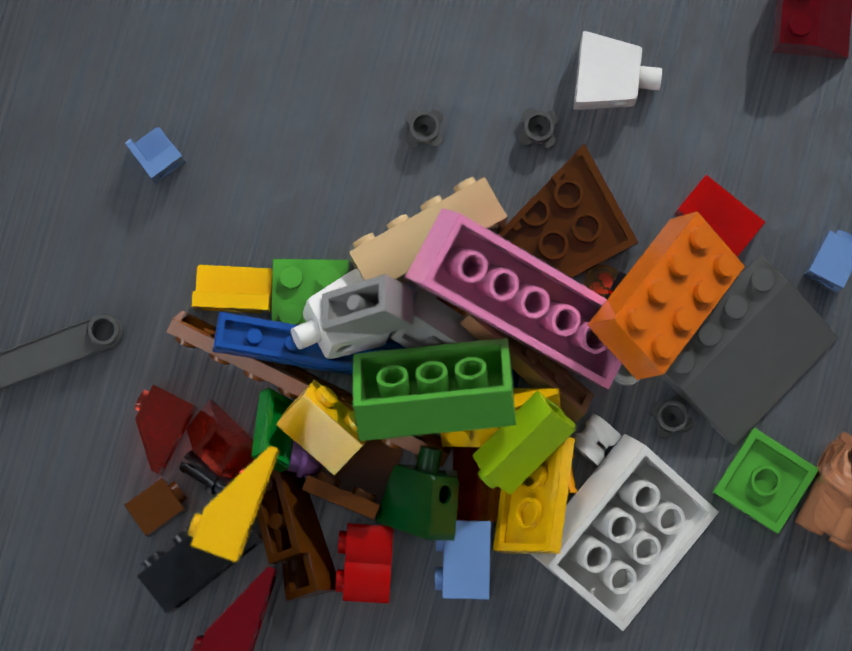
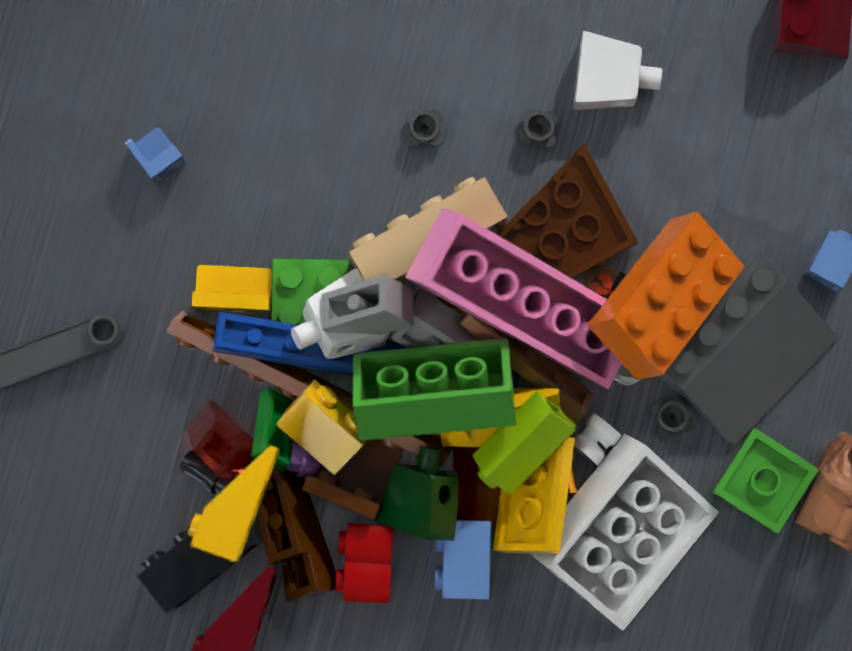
reddish brown brick [124,478,188,537] -> none
clear red slope [134,384,197,475] -> none
red brick [674,174,766,257] -> none

